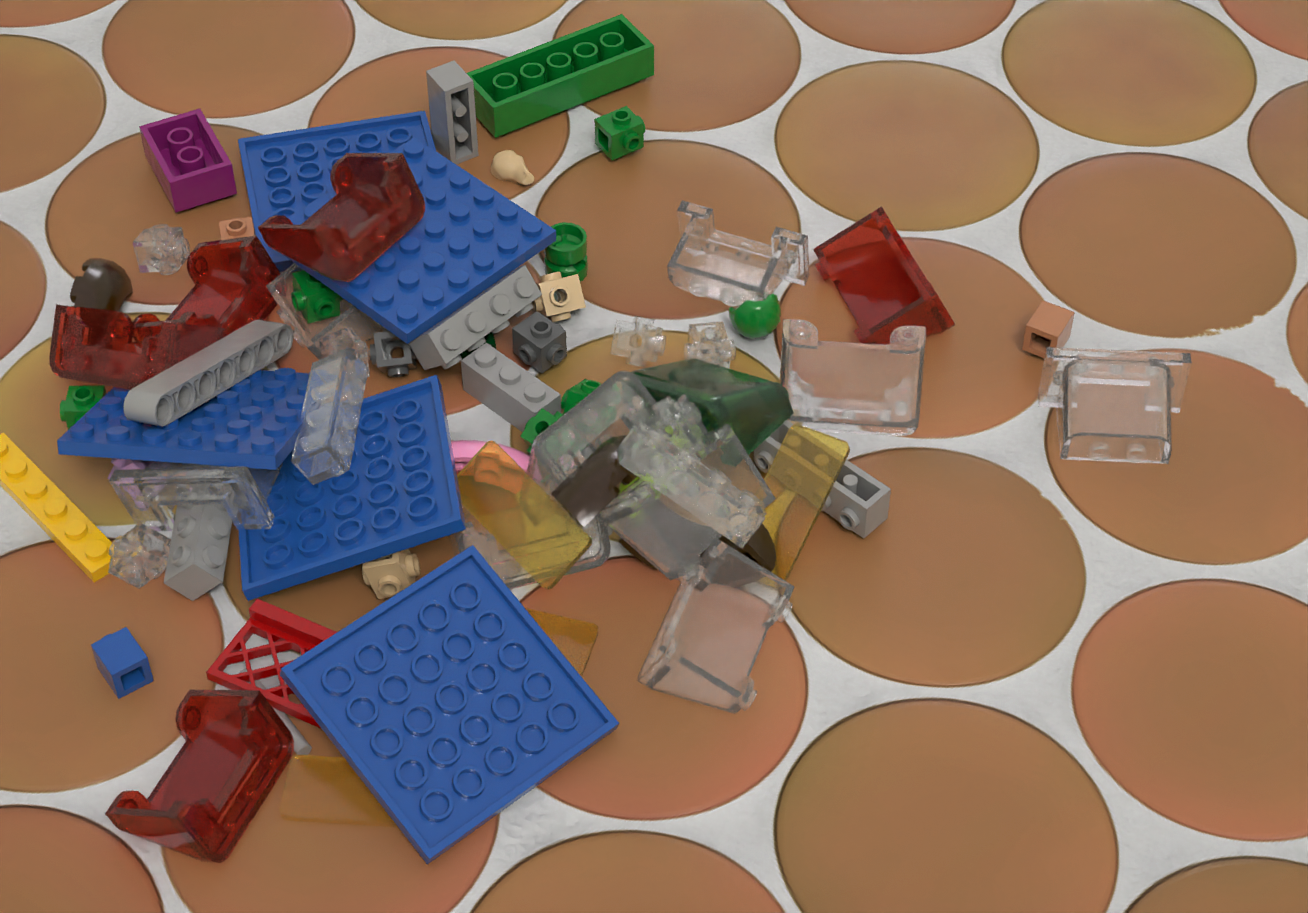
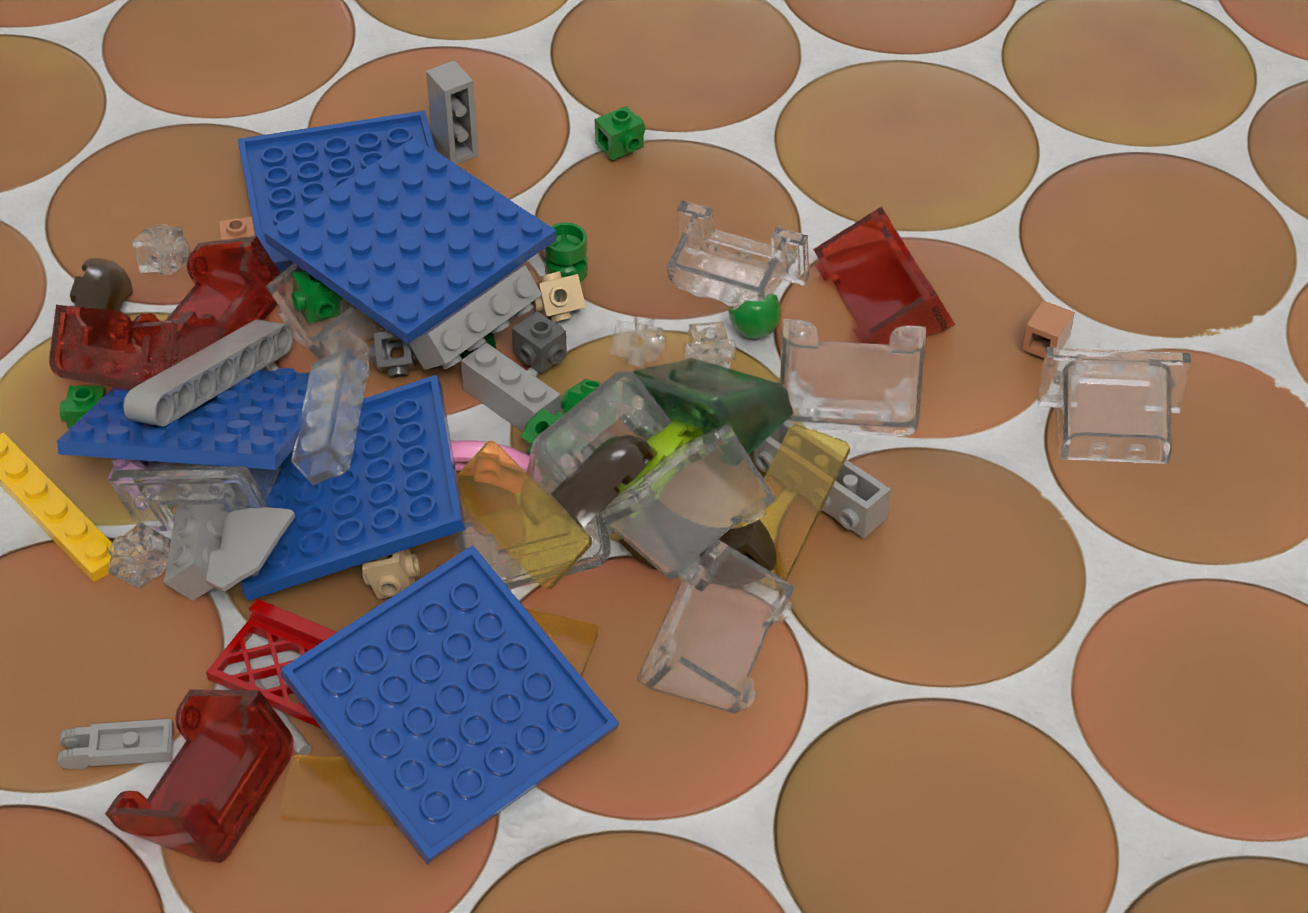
blue brick [91,627,154,699] -> none
magenta brick [139,109,237,213] -> none
clear red windscreen [258,153,425,282] -> none
green brick [467,14,654,138] -> none
tan animal [491,150,534,185] -> none
clear brick [616,420,765,548] -> none
clear brick [644,394,708,459] -> none
none -> light grey hinge [57,719,174,770]
none -> light grey panel [206,507,295,592]

